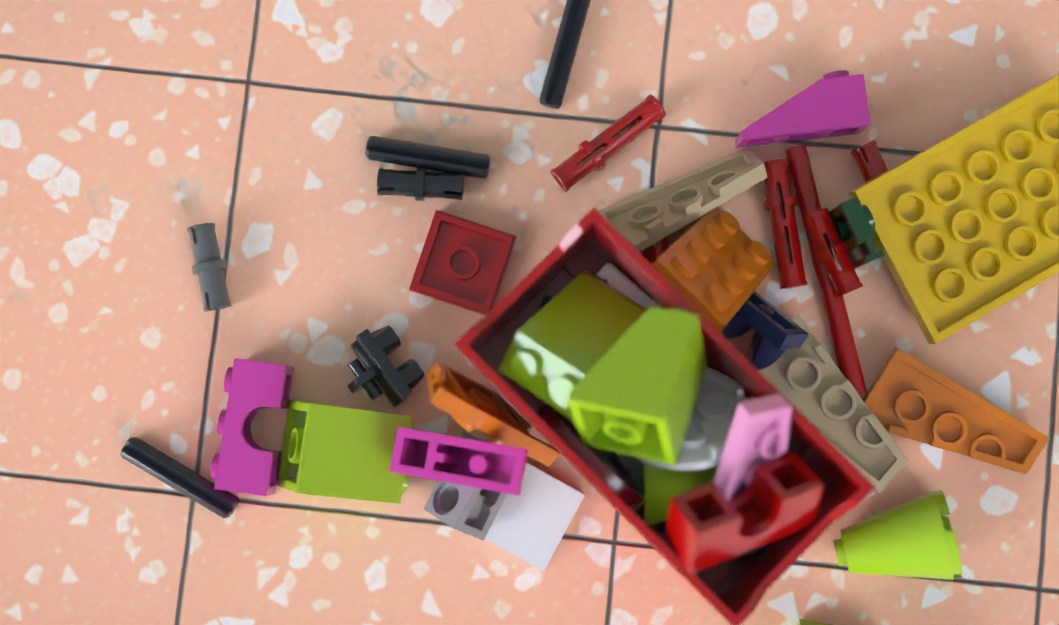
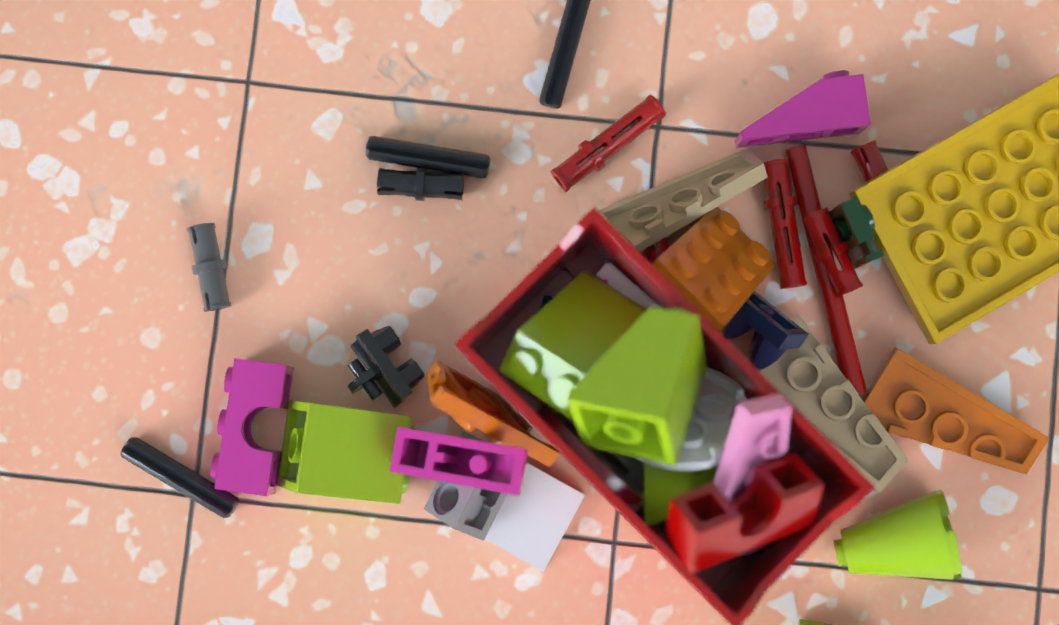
red tile [409,210,517,316] -> none

